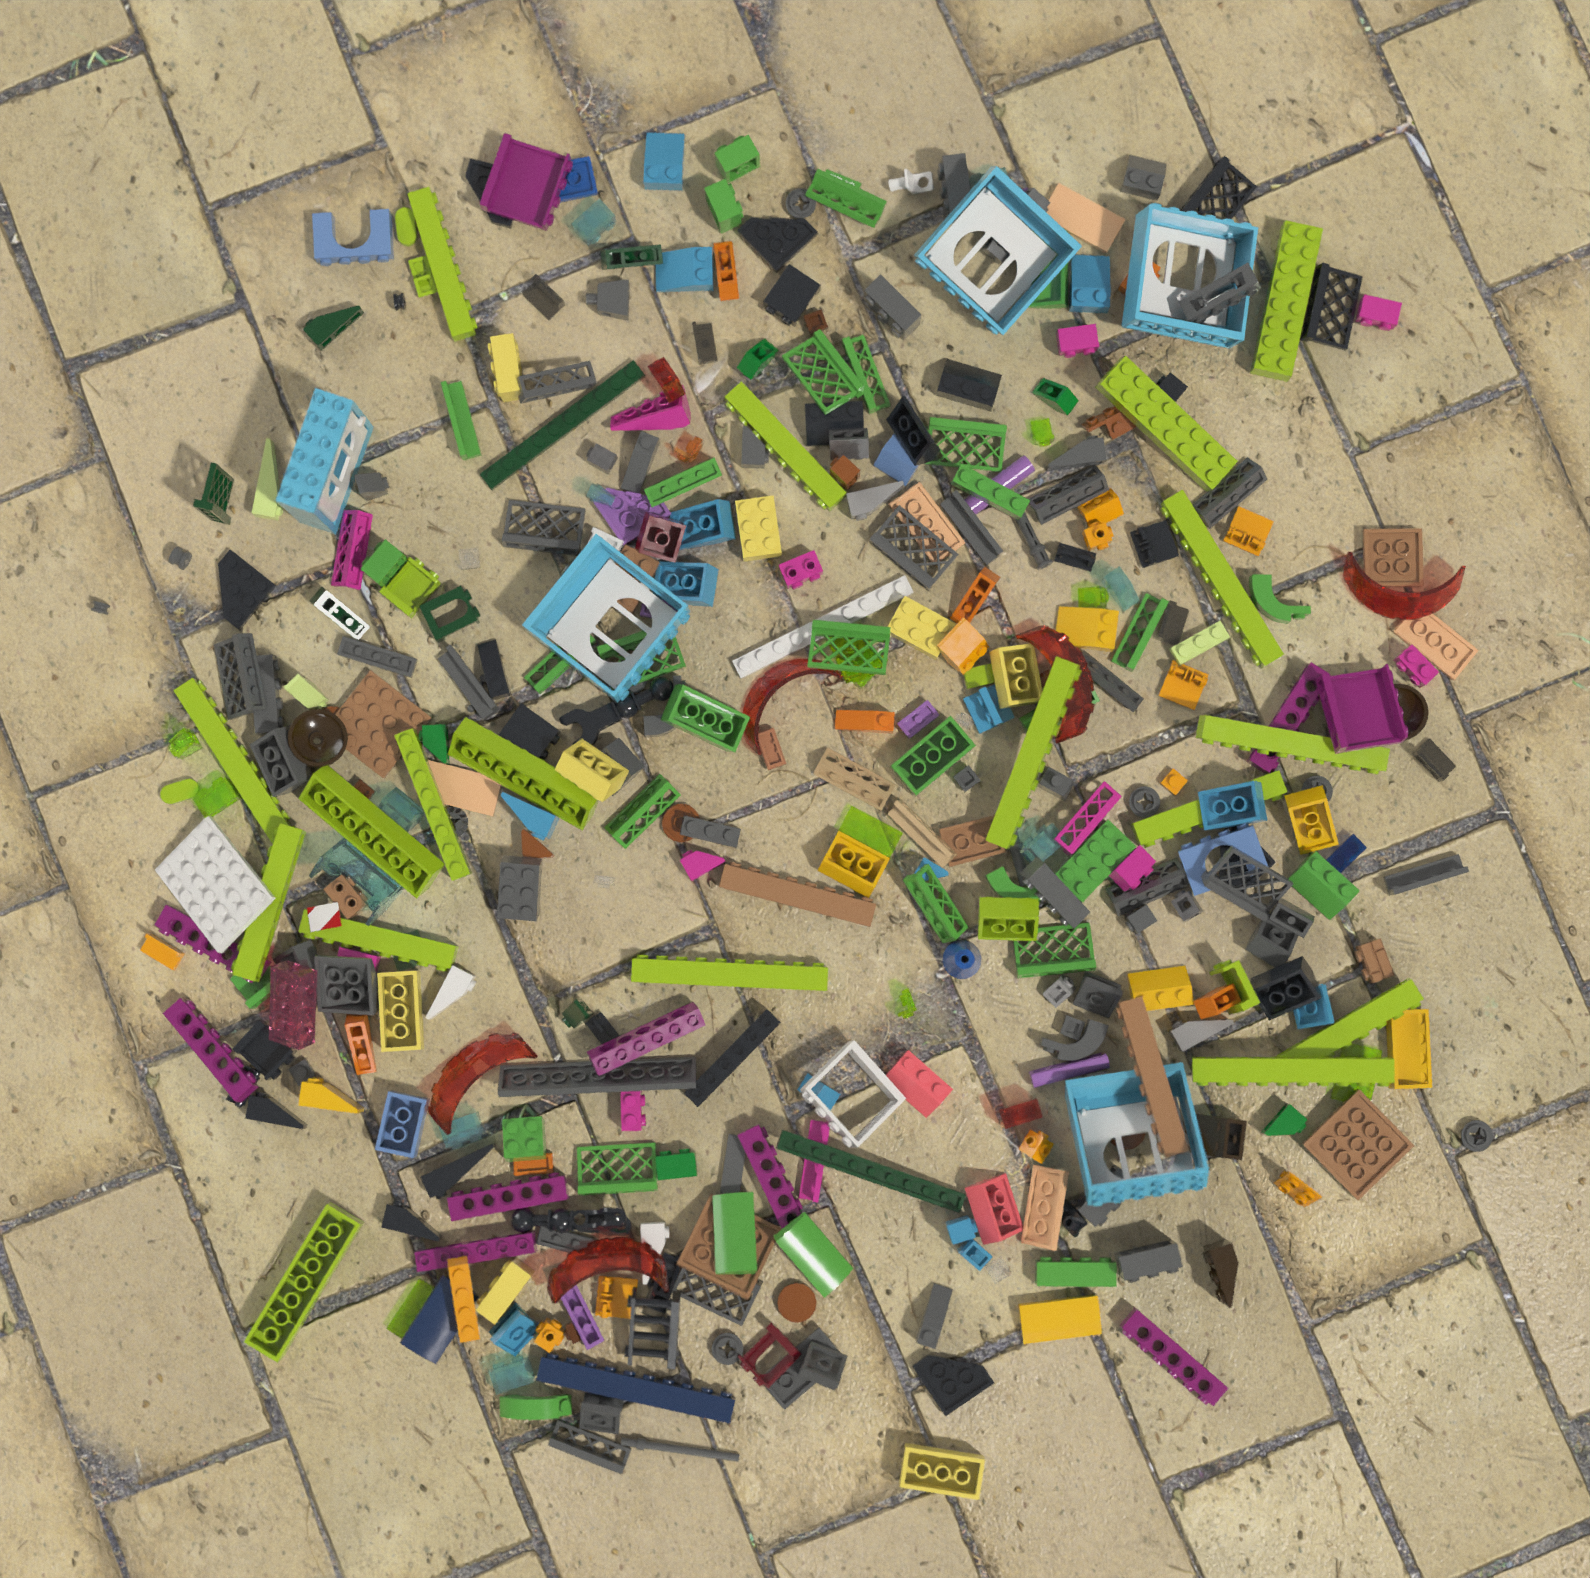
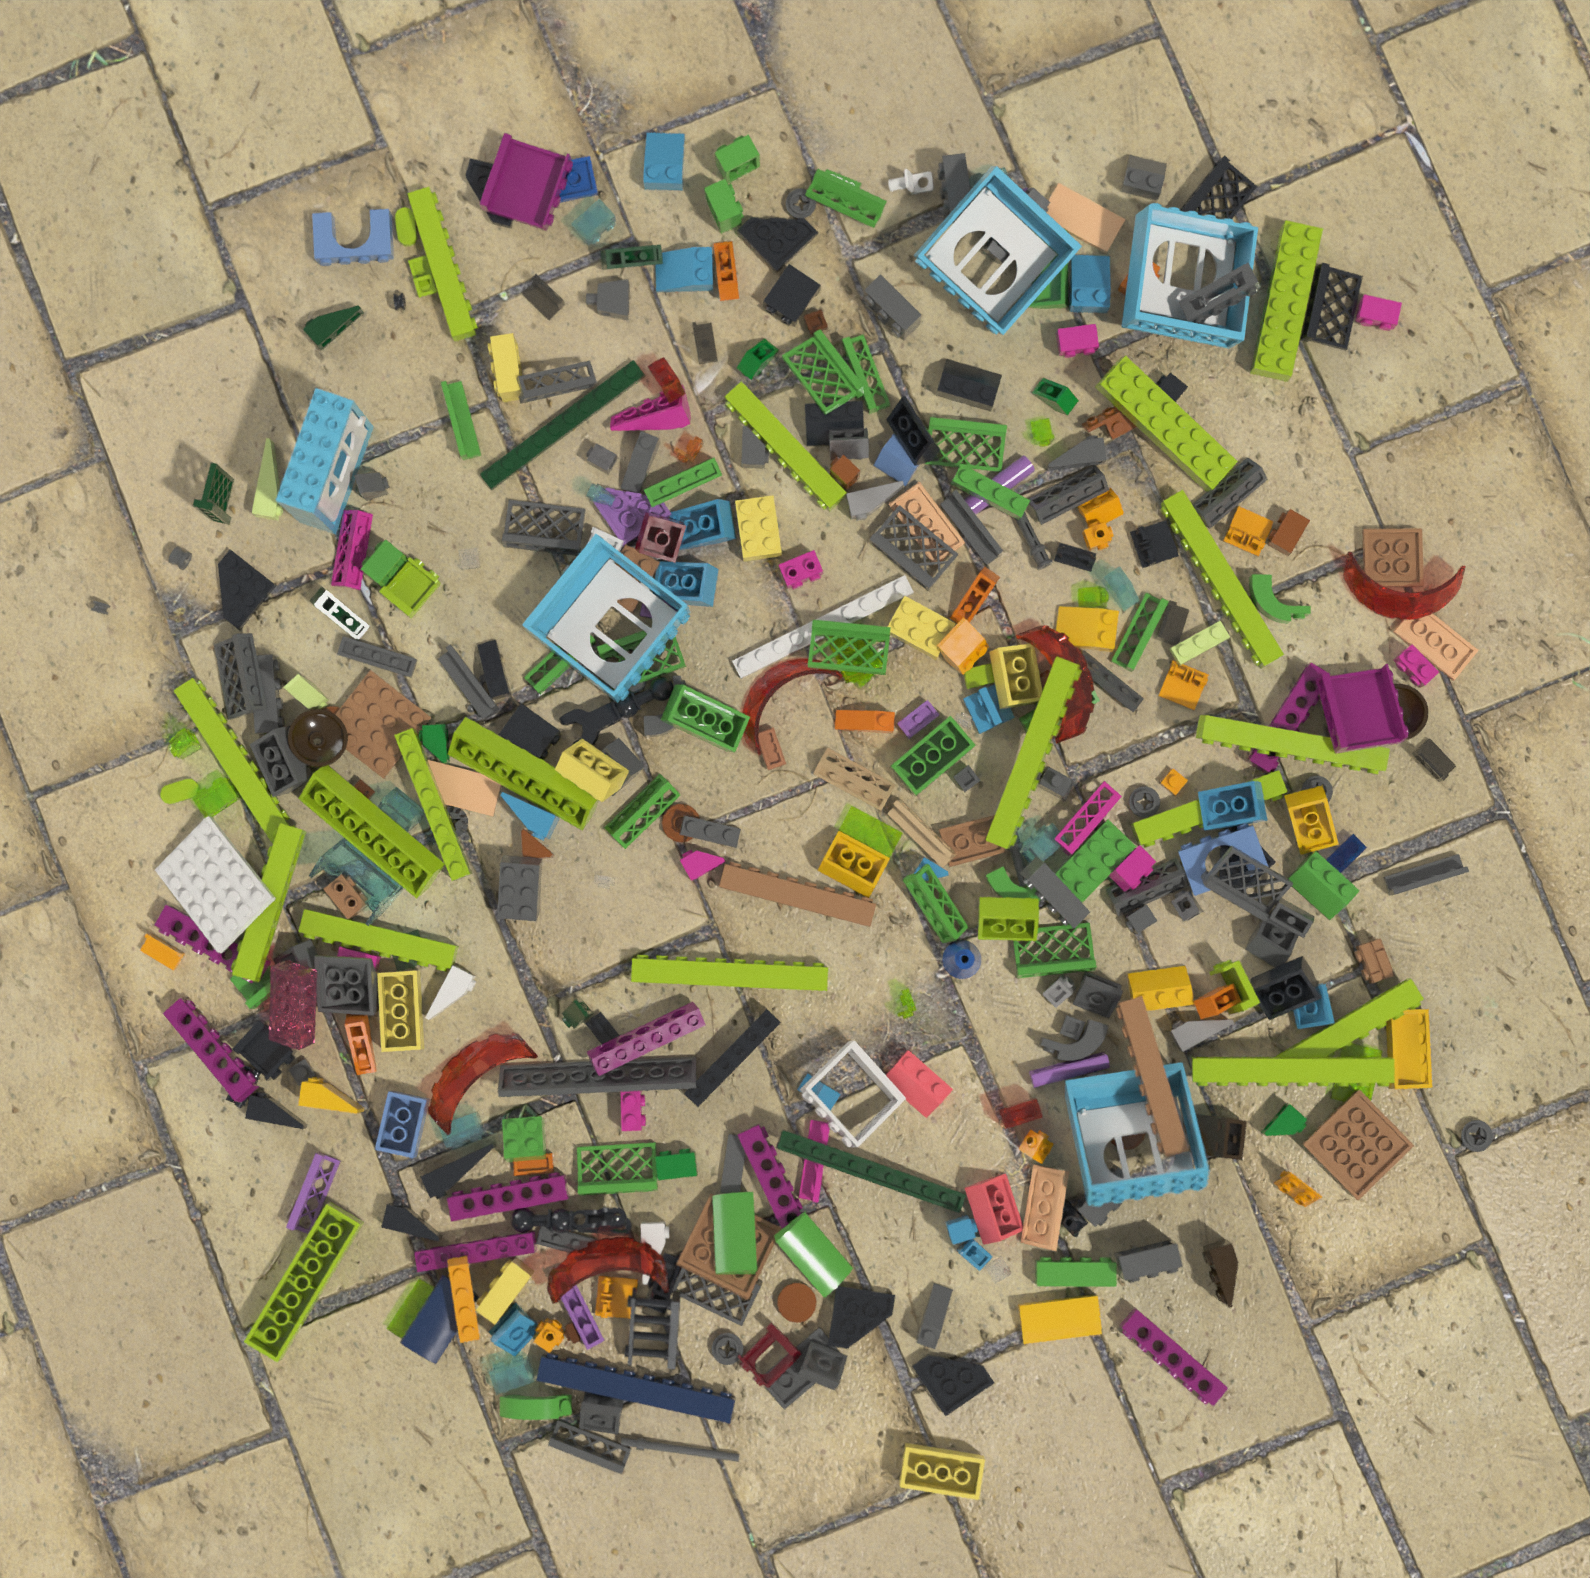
white sticker [307,902,342,932] -> none
dark green panel [419,586,481,643] -> none
none -> medium lavender fence [286,1152,341,1234]
none -> black plate [828,1286,895,1349]
none -> dark orange brick [1268,509,1310,557]

